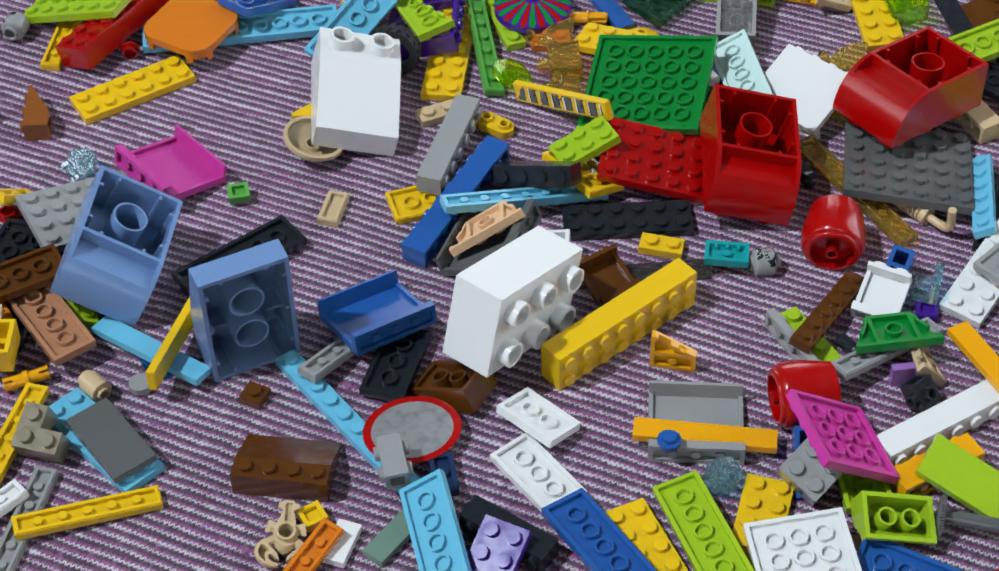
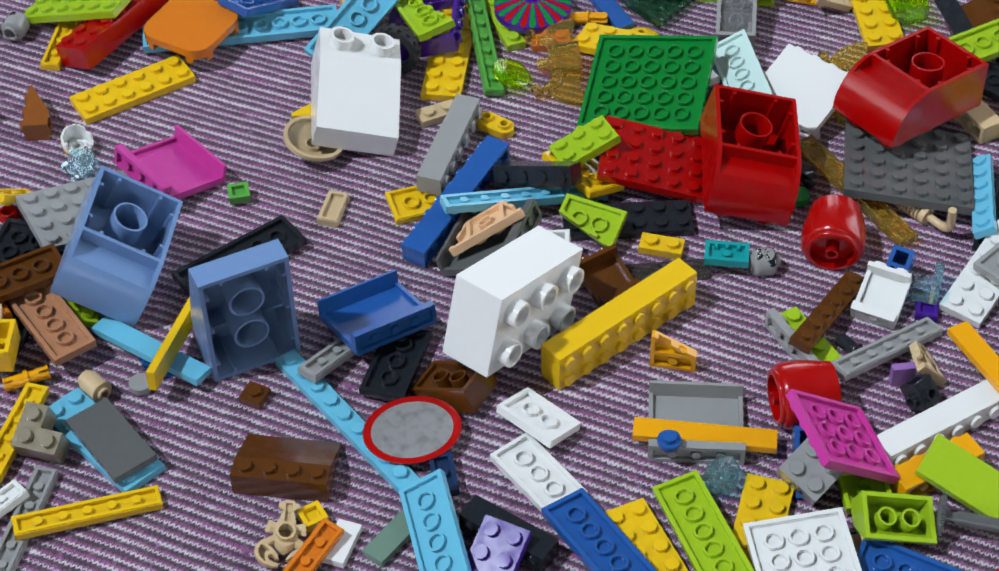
red plate [120,41,140,59] -> none
light grey brick [373,432,414,490] -> none
yellow tile [512,80,614,121] -> none
green wing [855,311,945,354] -> none
none -> white hair [60,124,94,157]
none -> lime wing [559,193,628,246]
none -> green tile [795,186,810,207]

